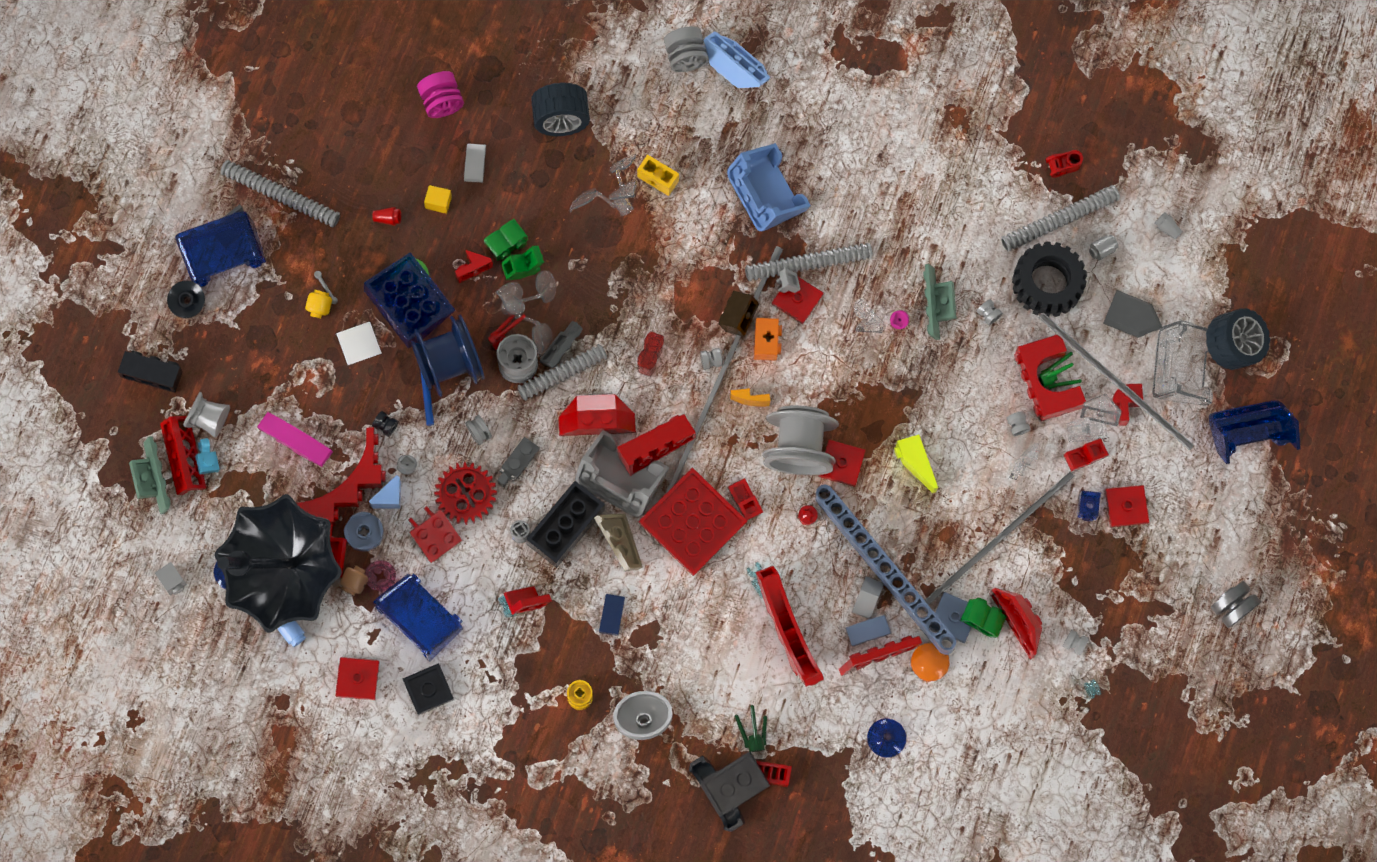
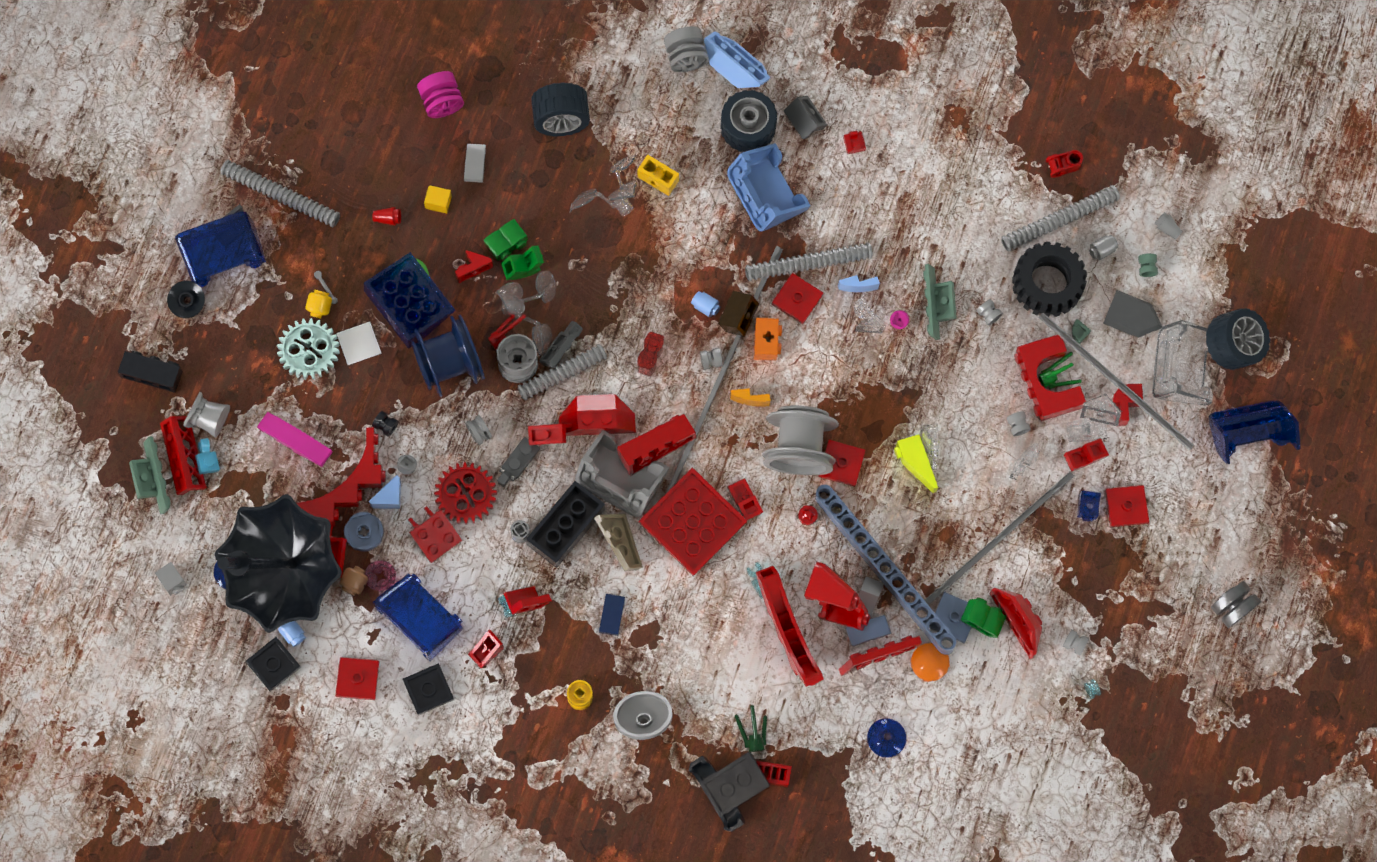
blue bar [420,370,434,426] -> none
light grey tile [776,269,800,293] -> none
none -> black plate [245,637,301,692]
none -> light aqua gear [277,318,340,380]
none -> red slope [468,630,504,668]
none -> red panel [528,424,572,445]
none -> light blue brick [691,291,720,317]
none -> black wheel [720,90,777,152]
none -> dark grey panel [784,96,827,139]
none -> red windscreen [804,562,870,631]
none -> light blue slope [838,275,880,292]
none -> red tile [843,131,866,155]
none -> clear slope [919,424,939,470]
none -> sand green tile [1072,319,1091,344]
none -> sand green wheel [1138,253,1158,277]

